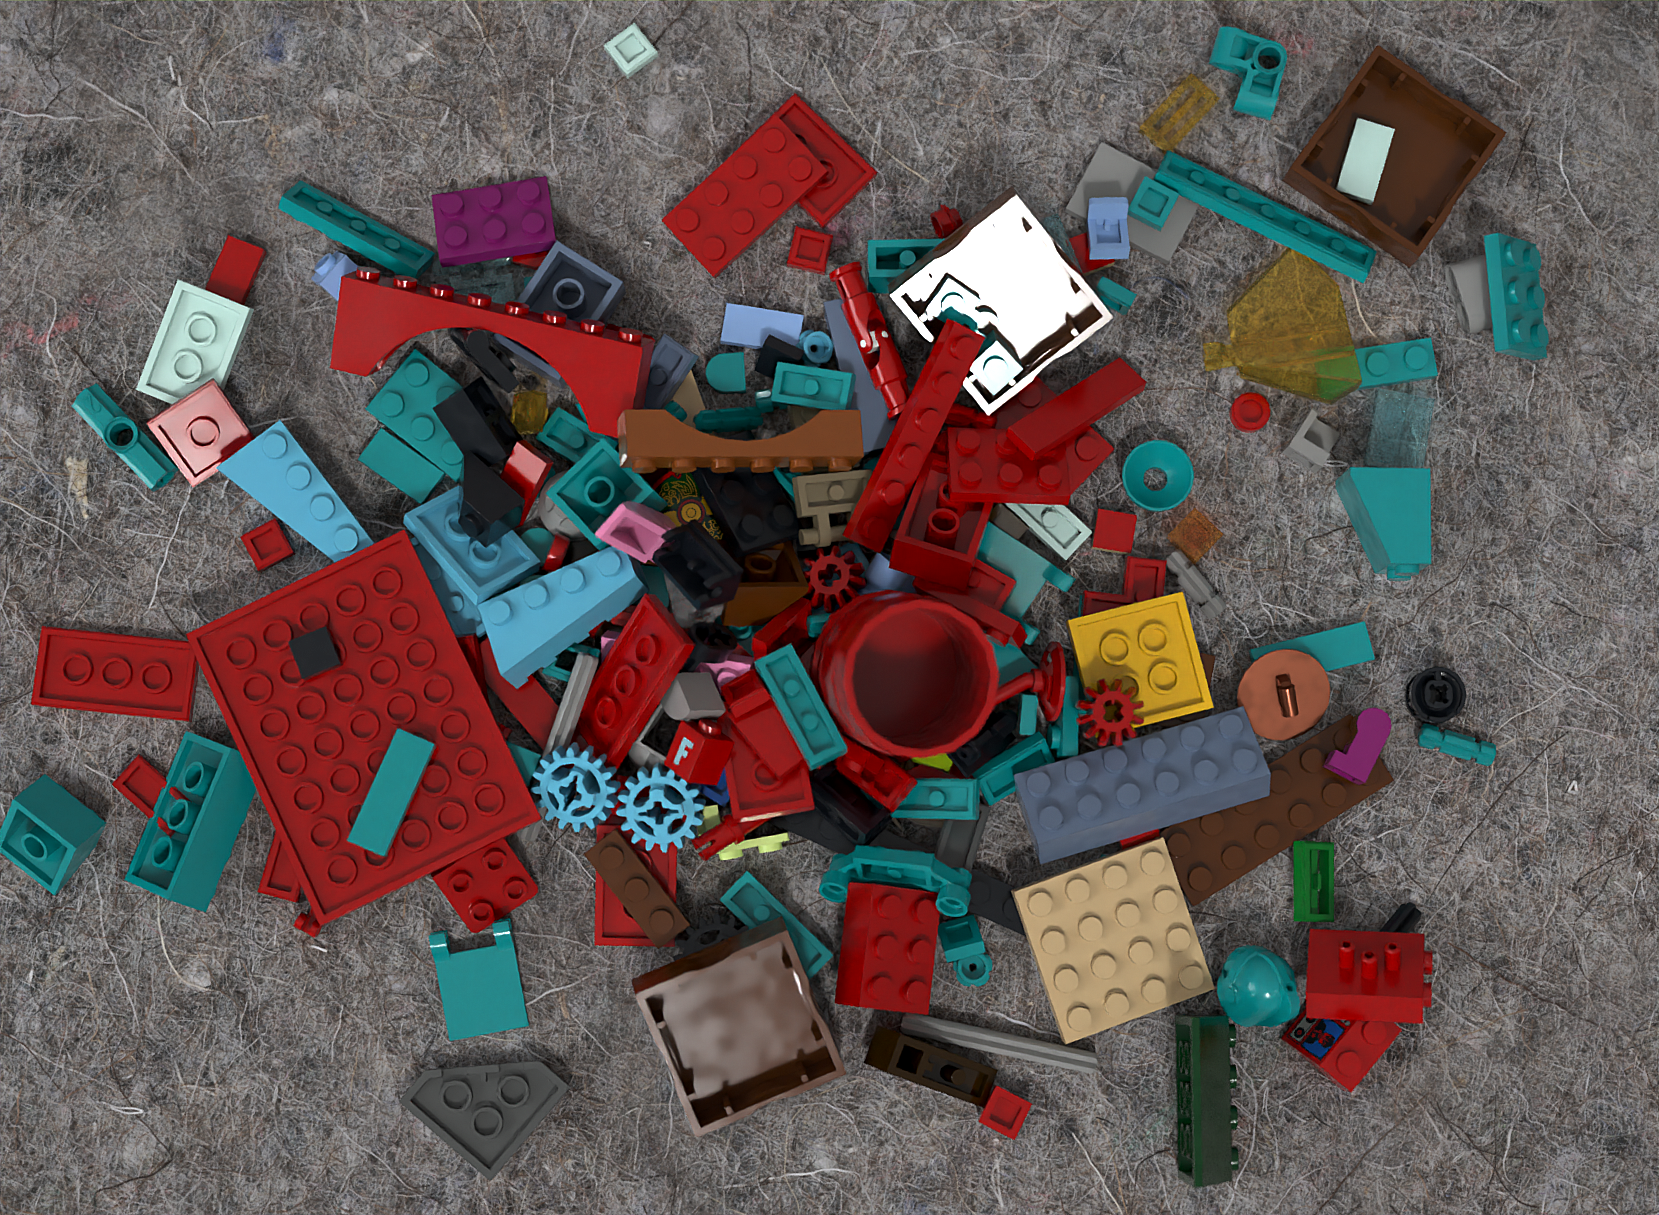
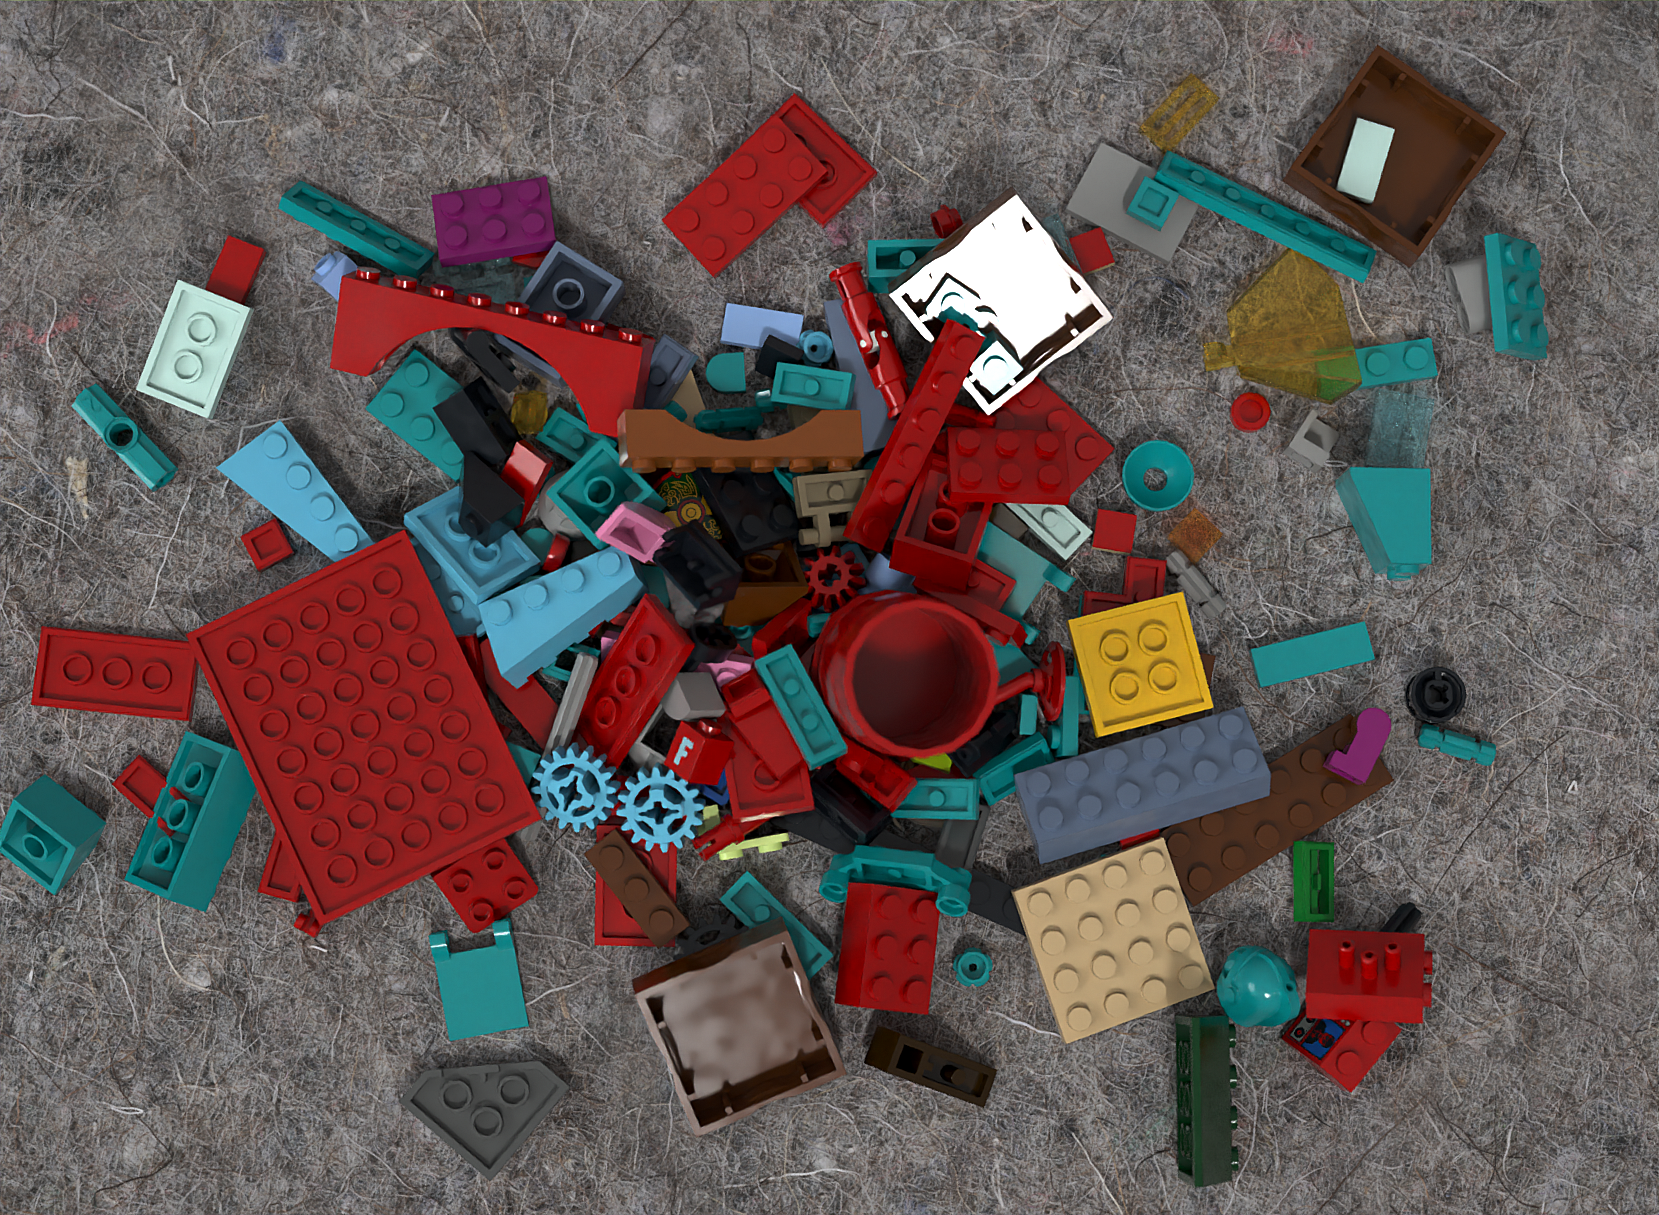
tile [146,378,256,487] -> none
black tile [288,626,343,680] -> none
teal tile [347,728,437,857] -> none
teal tile [358,428,446,505] -> none
light aqua tile [604,23,658,79] -> none
red tile [787,226,834,275] -> none
light grey axle [900,1012,1098,1074] -> none
teal tile [937,914,986,963] -> none
red plate [977,1085,1032,1141] -> none
red tile [1006,357,1147,462] -> none
red gear [1075,679,1144,747] -> none
light blue bracket [1086,197,1130,260] -> none
teal tile [1095,276,1137,315] -> none
teal piece [1208,26,1287,121] -> none
copper shield [1237,649,1330,740] -> none

